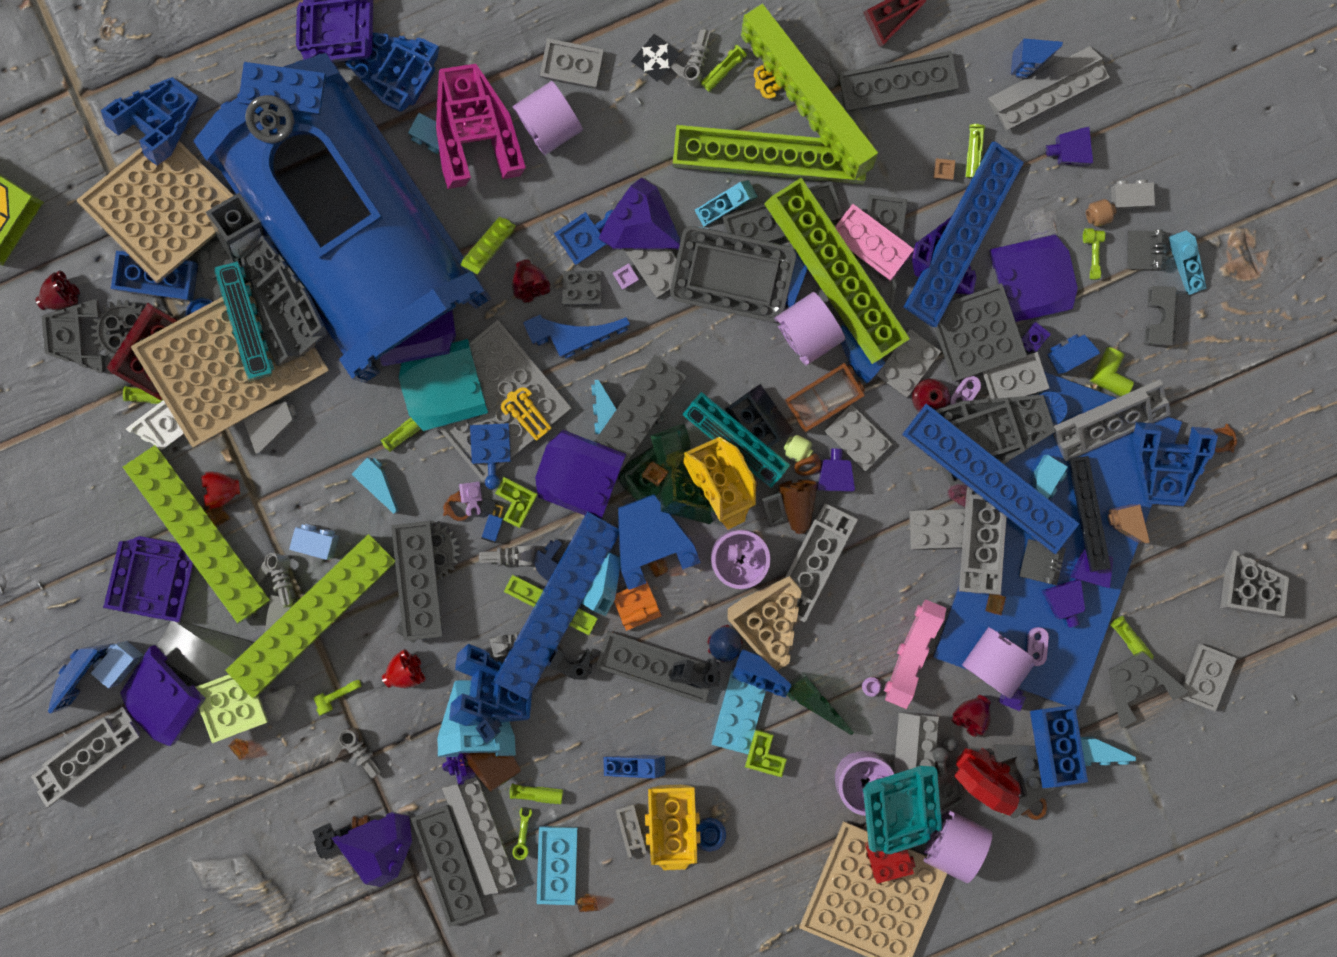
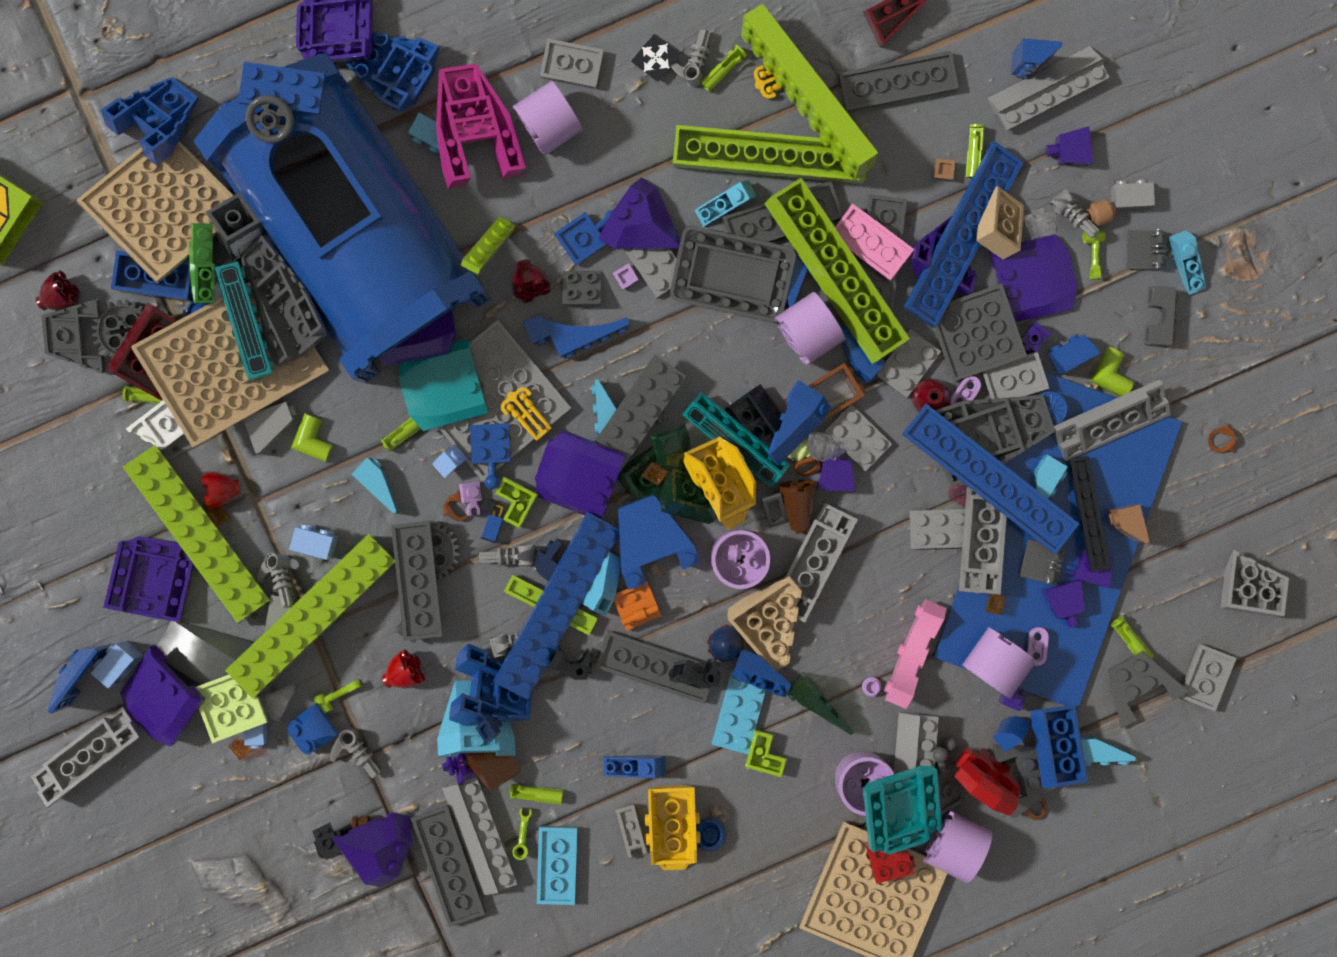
clear orange slope [577,894,598,912] -> none
clear orange slope [647,558,668,578] -> none
dark red piece [951,695,991,737] -> none
blue wedge [1132,422,1218,506] -> none
none -> bright green slope [189,223,215,303]
none -> light blue brick [244,723,268,749]
none -> blue slope [287,703,339,755]
none -> lime brick [291,413,334,463]
none -> light blue brick [432,444,467,478]
none -> blue wedge [768,380,831,465]
none -> clear hair [807,432,846,462]
none -> tan slope [976,186,1024,259]
none -> blue brick [993,716,1031,752]
none -> light grey piece [1050,189,1099,238]

